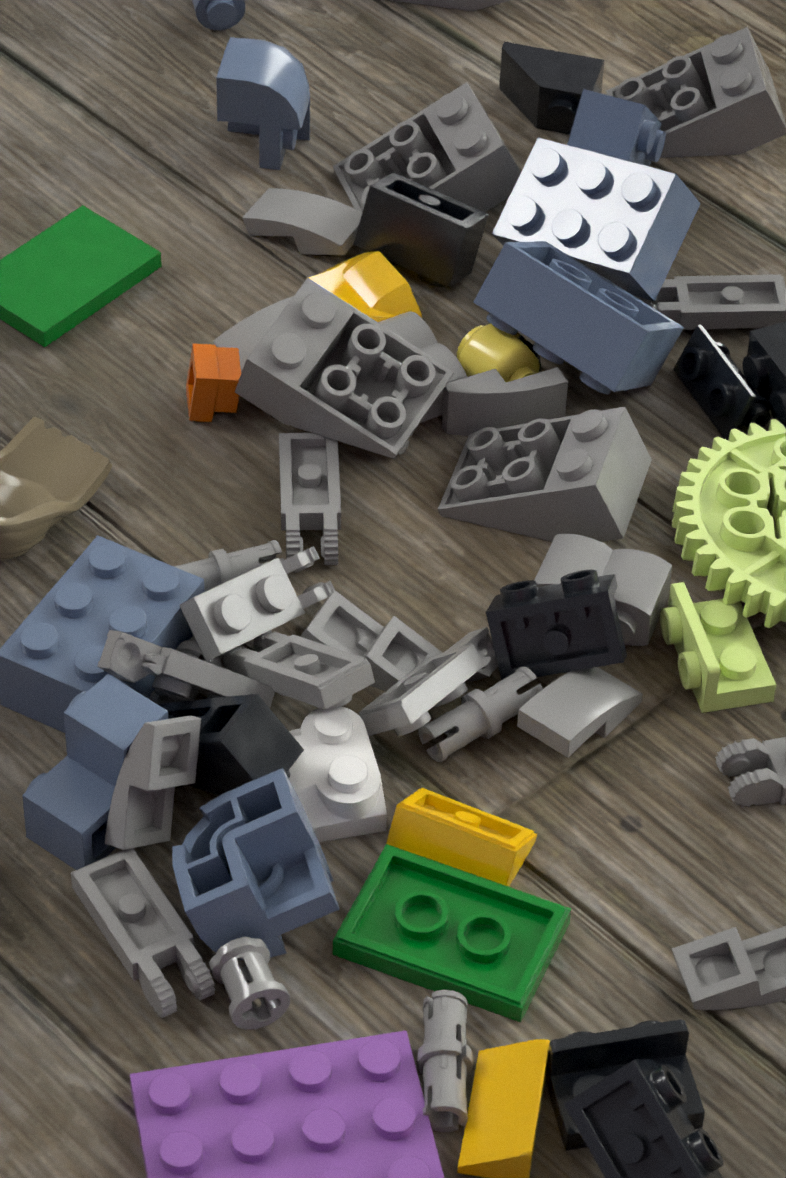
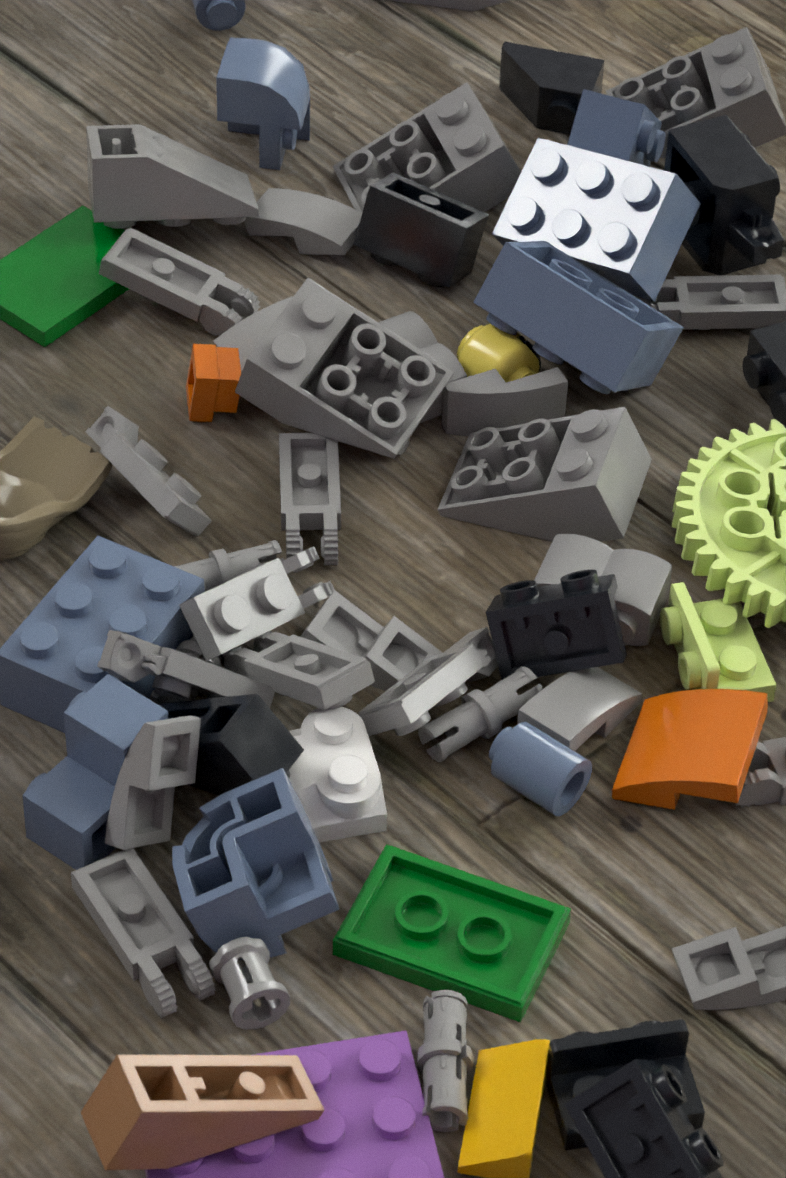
yellow slope [306,251,422,322] -> none
yellow slope [386,788,537,887] -> none
black hinge [673,325,771,440] -> none
none -> medium nougat slope [80,1055,325,1170]
none -> light grey slope [86,124,259,228]
none -> light grey hinge [86,406,212,536]
none -> light grey hinge [99,227,260,336]
none -> sand blue brick [489,722,592,816]
none -> orange slope [612,689,768,810]
none -> black hinge [664,115,784,276]

